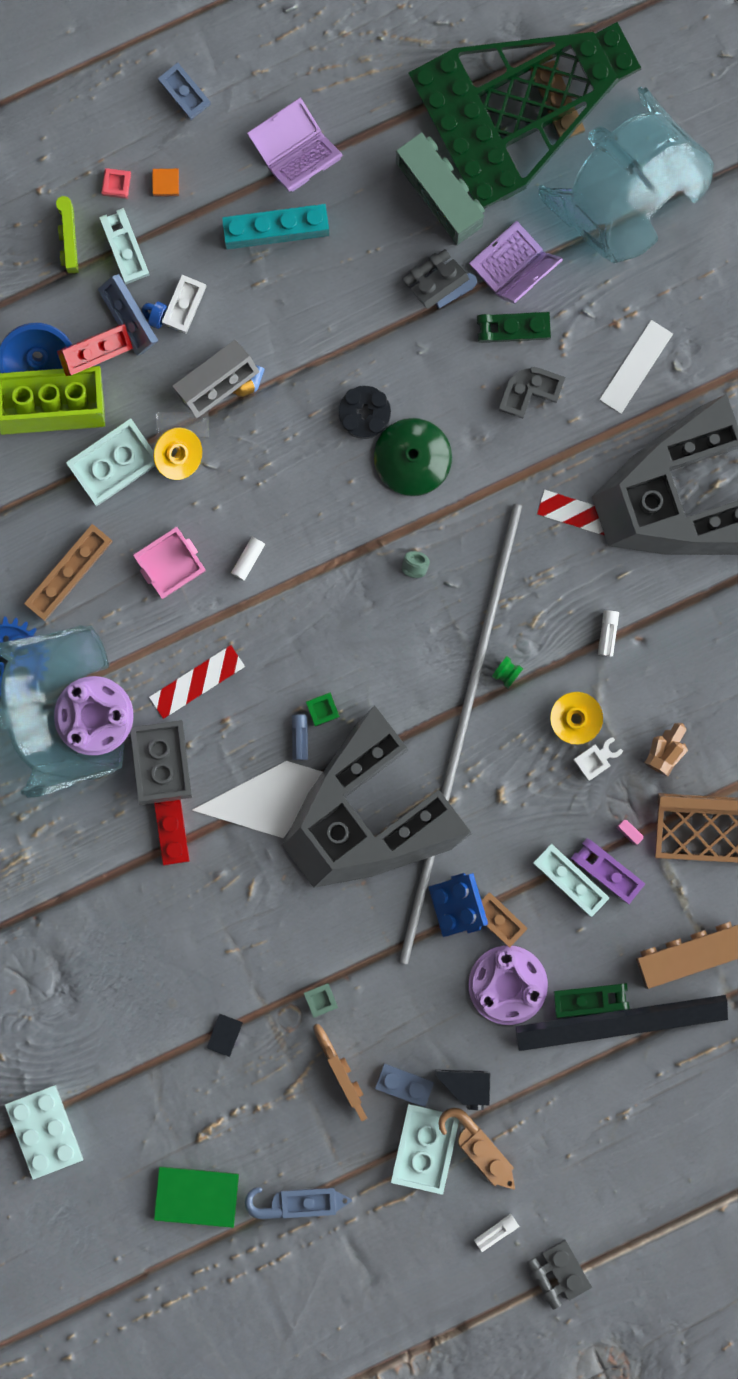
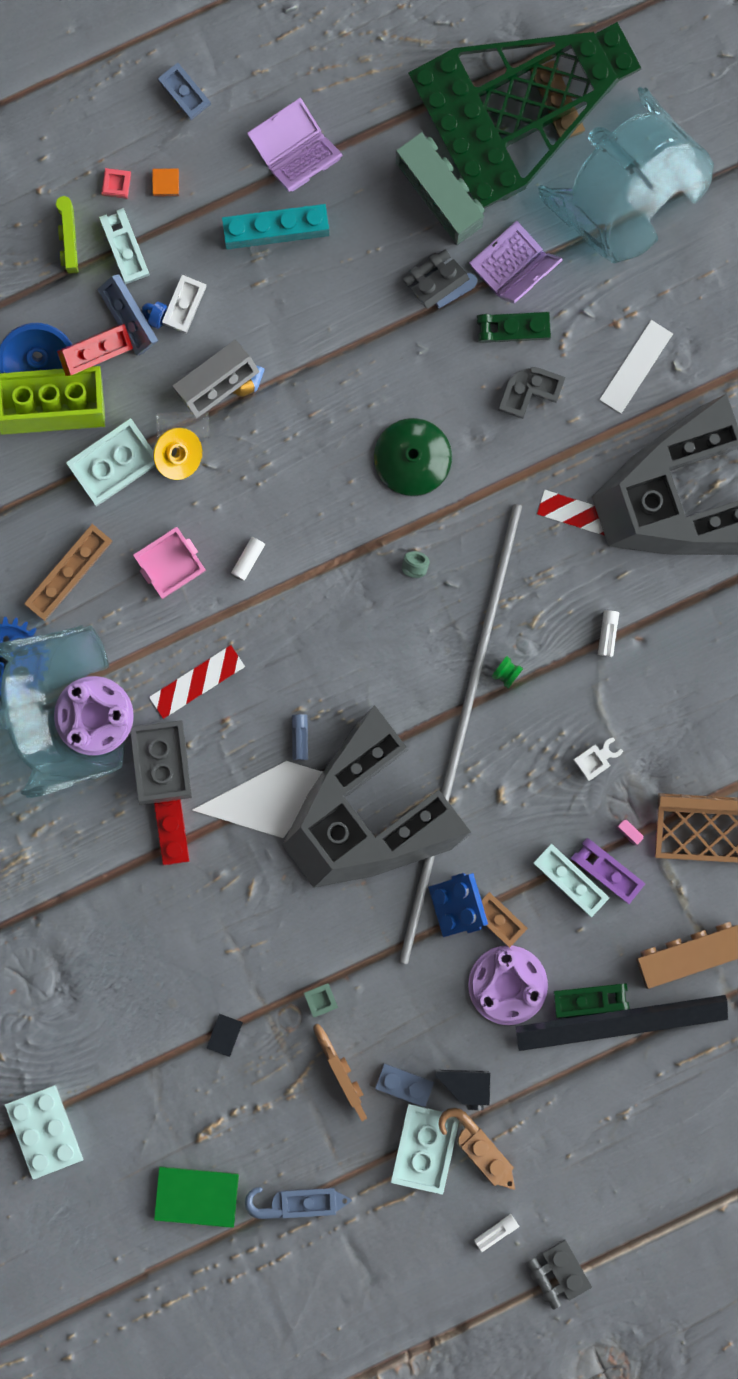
green plate [306,692,340,727] -> none
black plate [339,386,391,439] -> none
yellow dish [550,692,603,745] -> none
medium nougat rock [644,723,688,777] -> none

